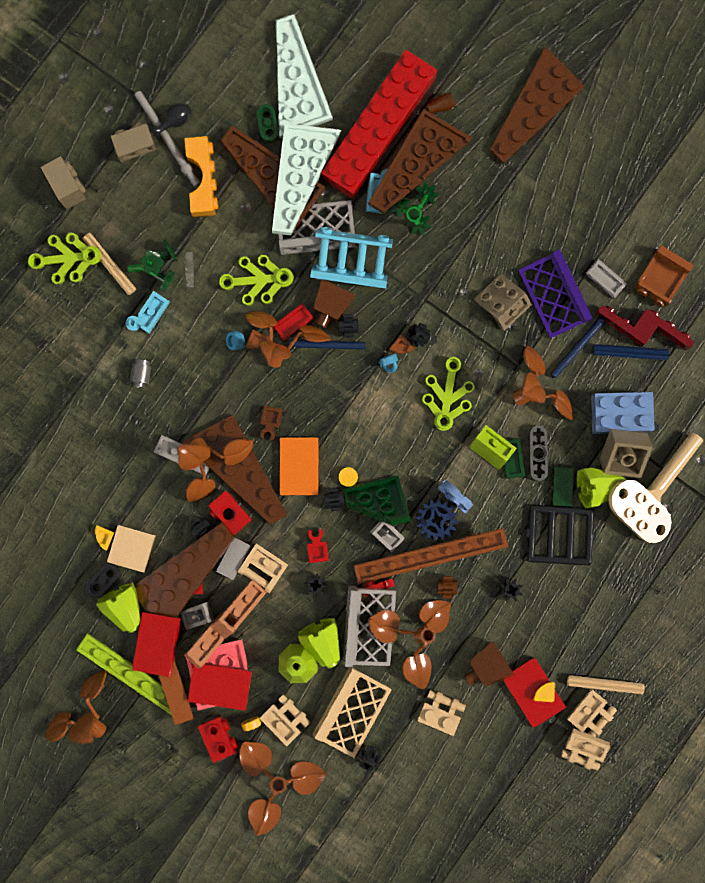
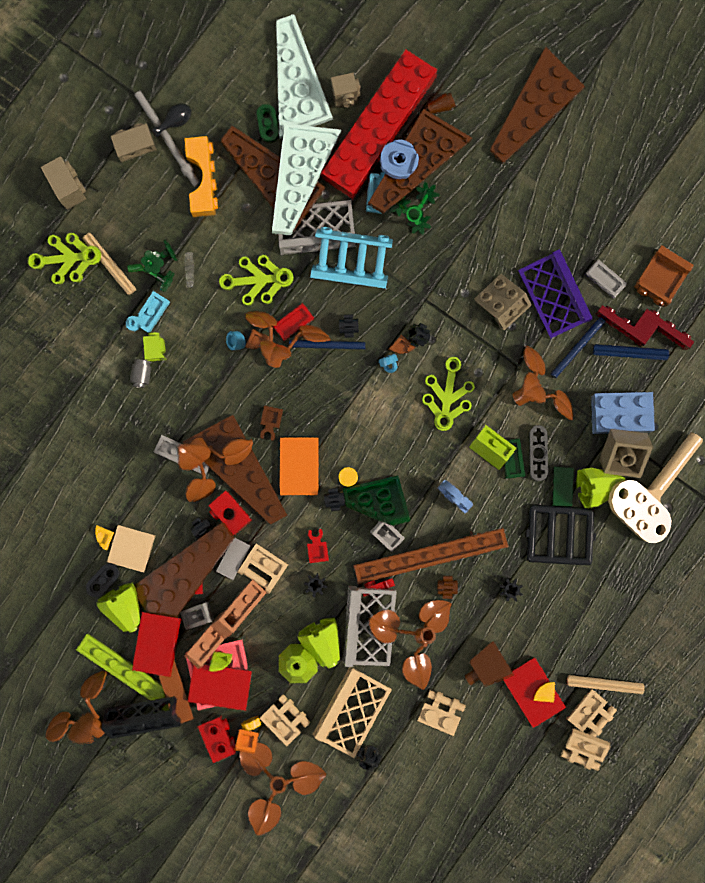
reddish brown torso [313,279,355,328] -> none
dark blue gear [416,499,458,541] -> none
none -> black fence [101,696,181,739]
none -> lime window [143,332,167,362]
none -> lime tile [210,651,233,671]
none -> orange plate [235,729,259,754]
none -> dark tan brick [331,73,360,108]
none -> medium blue plate [380,140,419,179]

